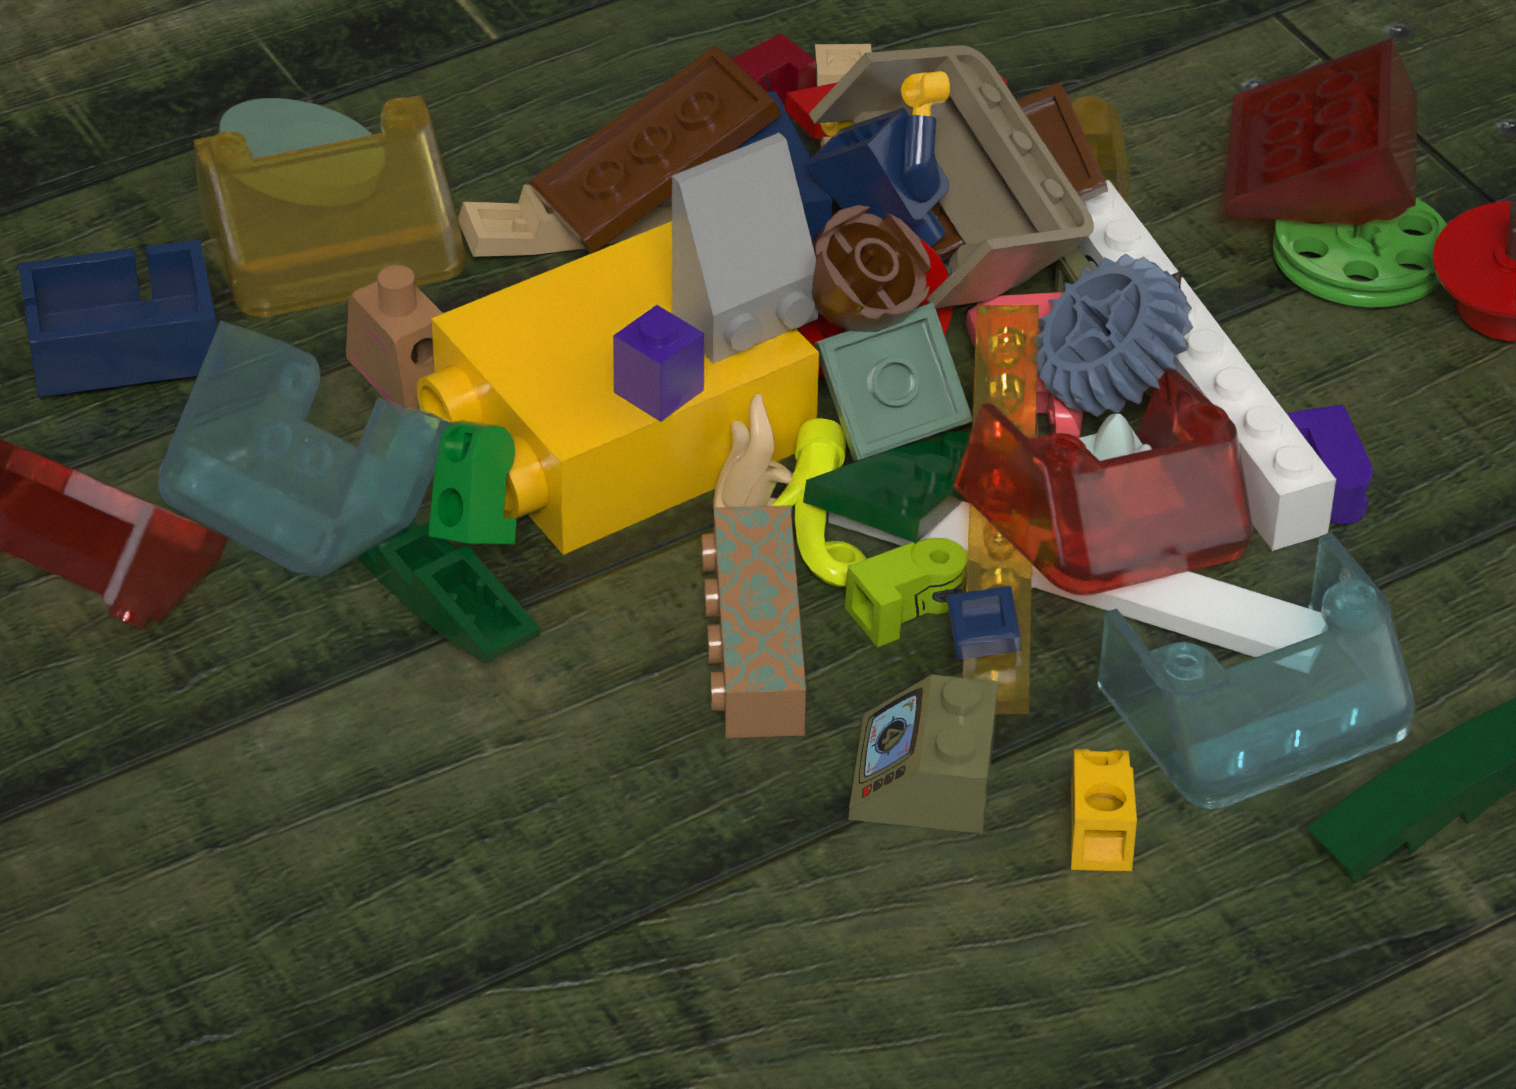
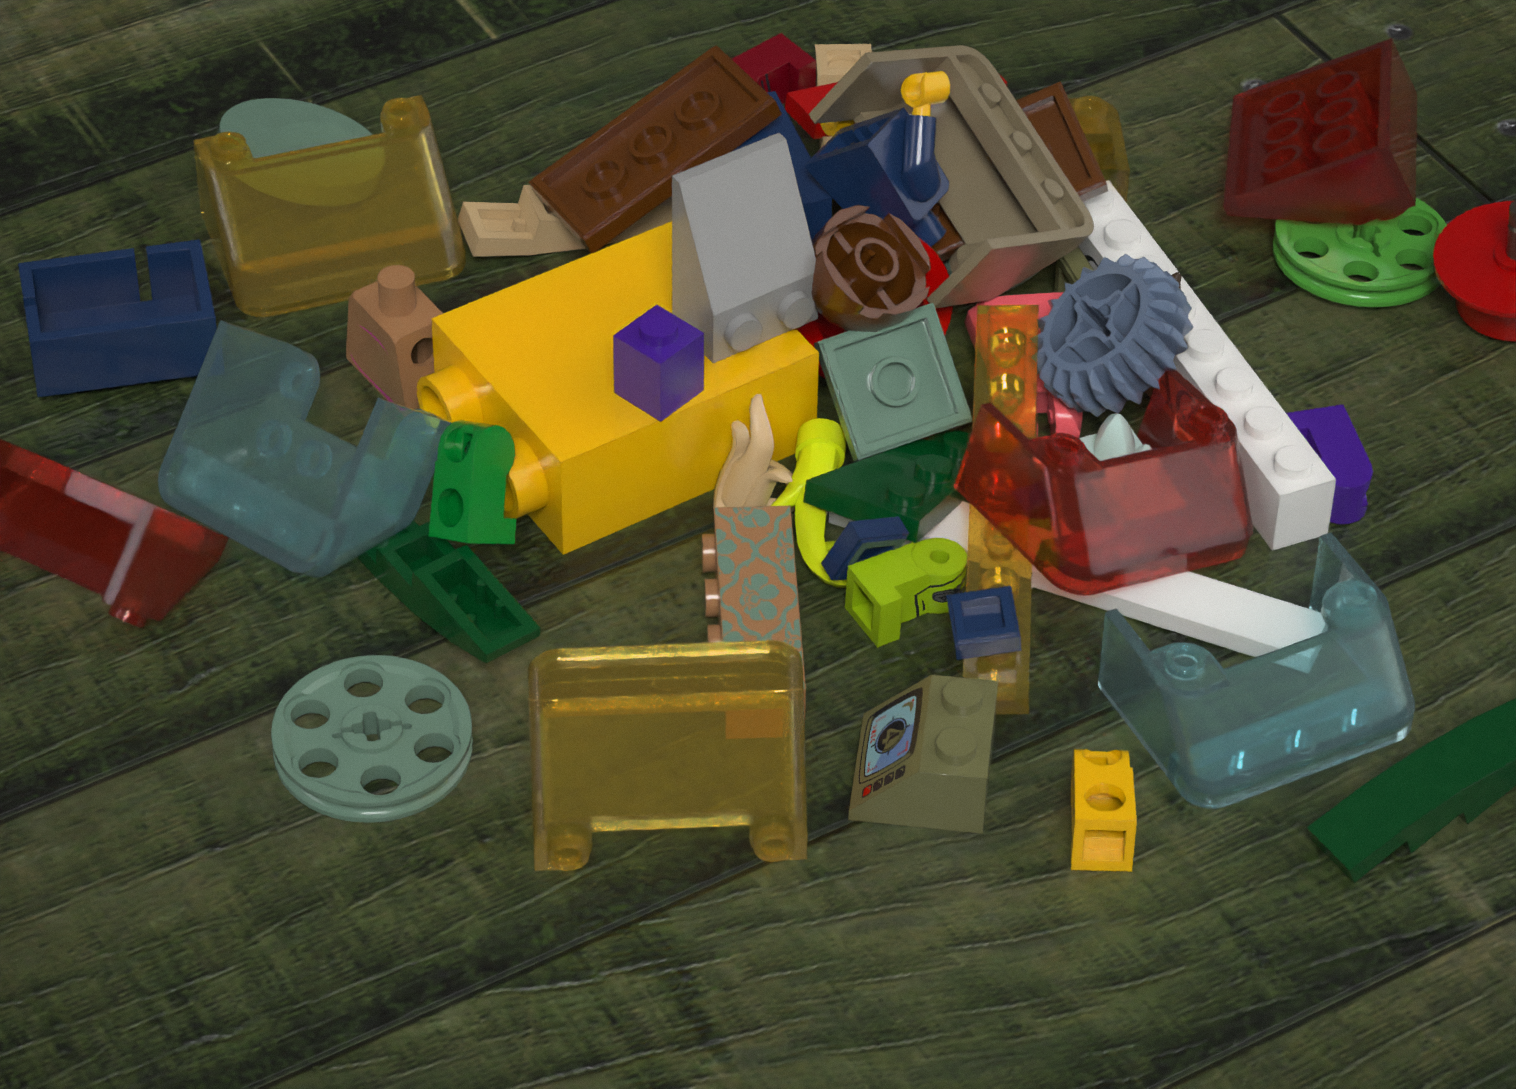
none -> sand green wedge [271,655,473,823]
none -> clear yellow windscreen [527,640,808,871]
none -> dark blue tile [821,516,909,580]

